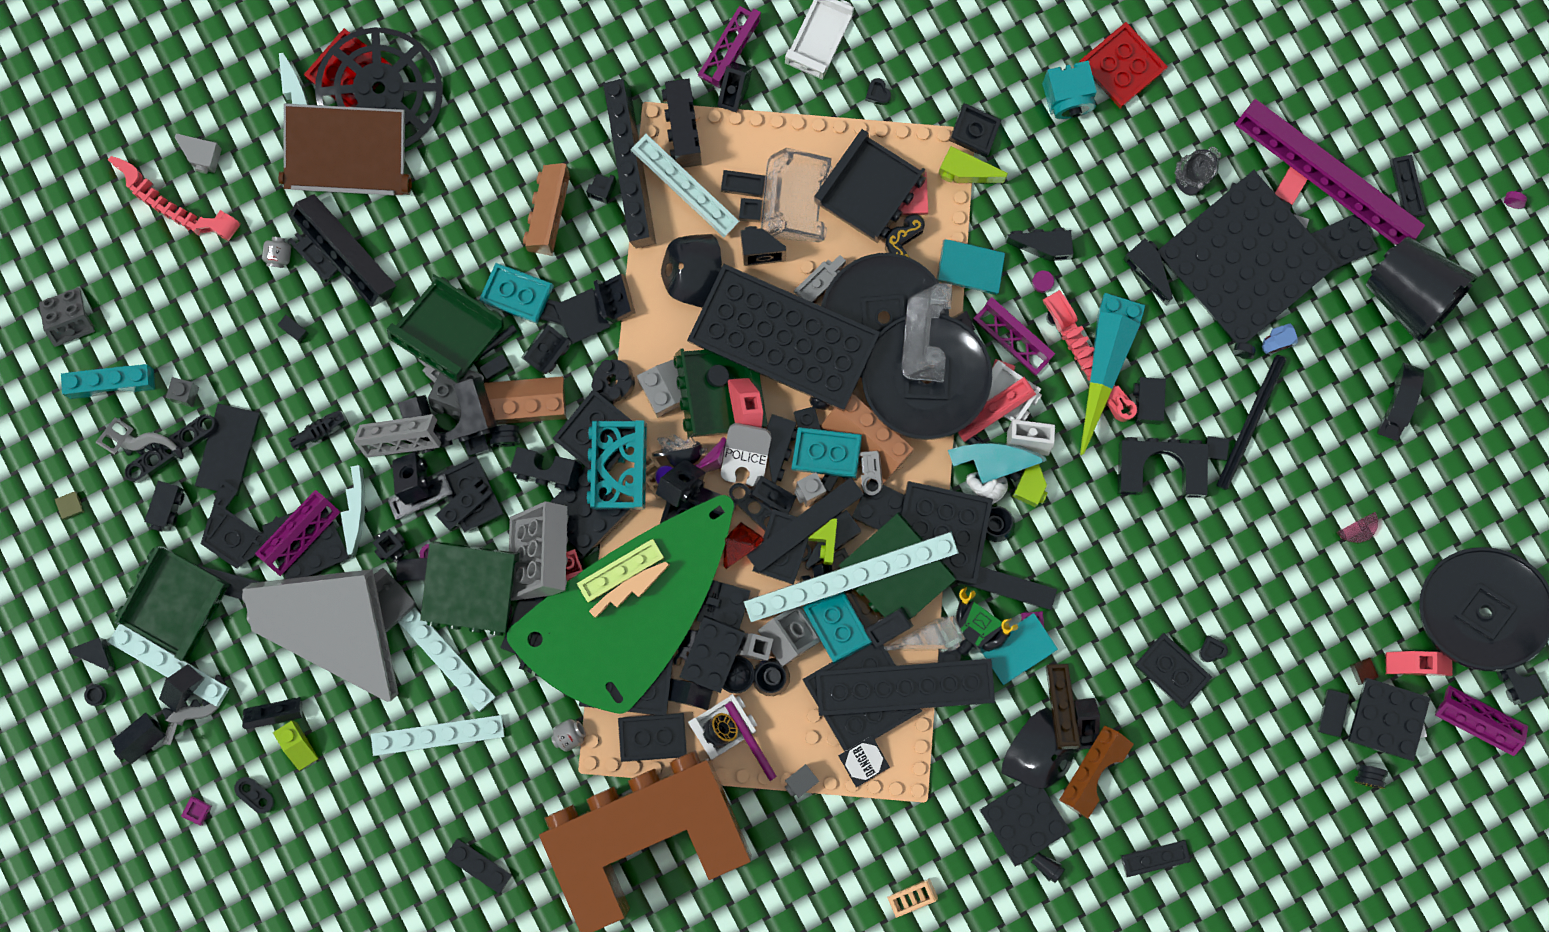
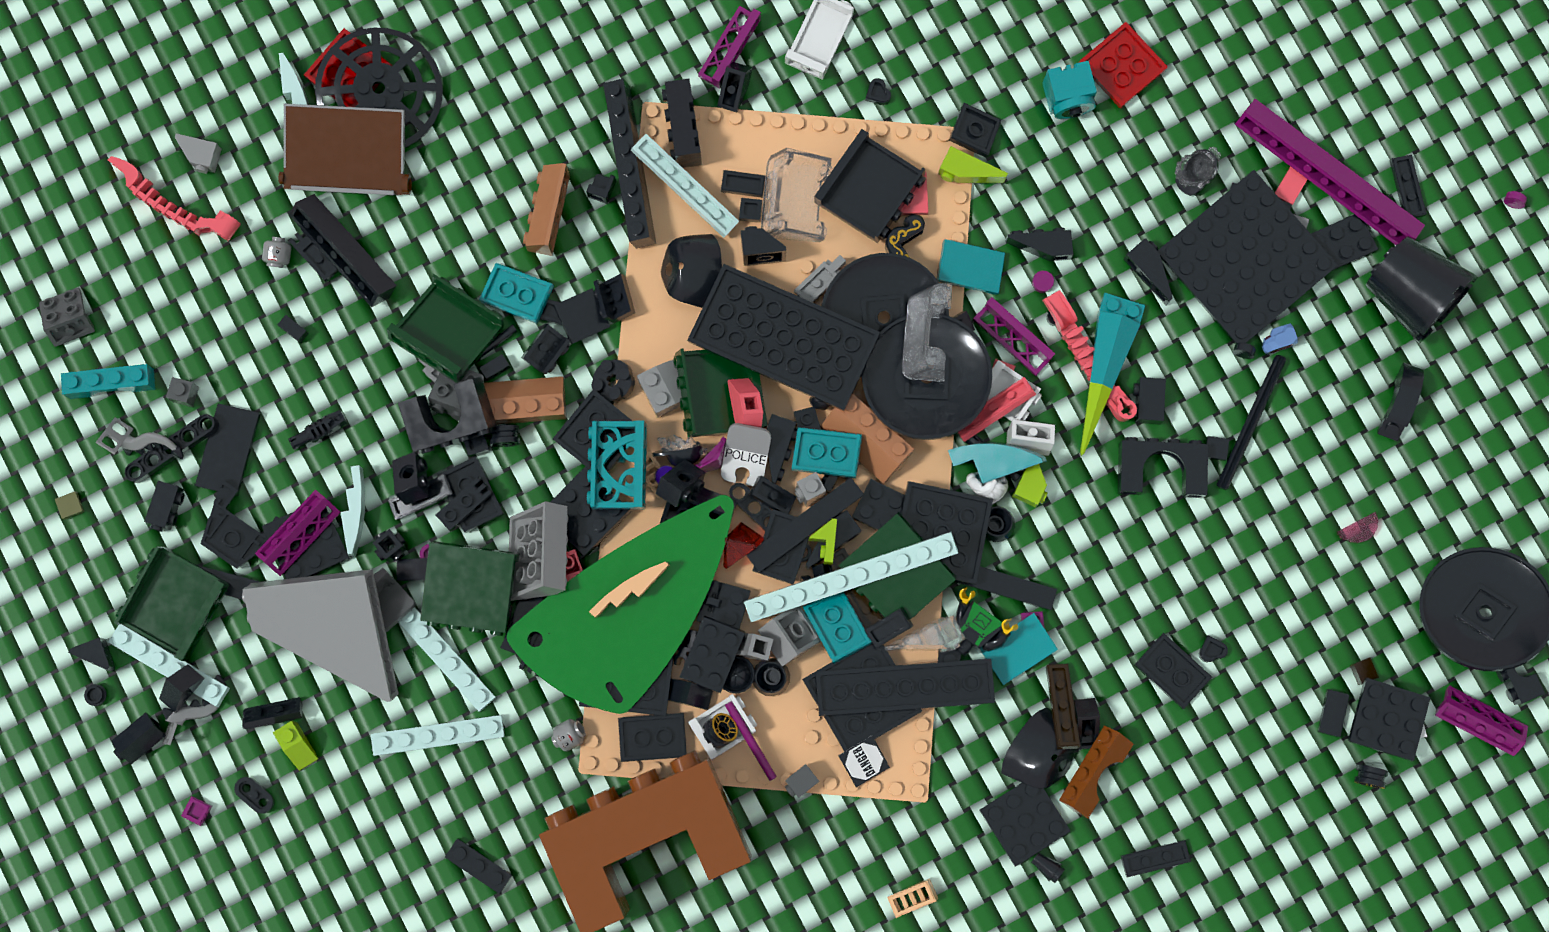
light grey fence [354,414,441,458] -> none
black arch [510,447,583,491] -> none
yellowish green plate [577,539,664,603] -> none
black tile [706,365,729,387] -> none
light grey piece [859,451,883,495] -> none
coral slope [1386,651,1452,676] -> none

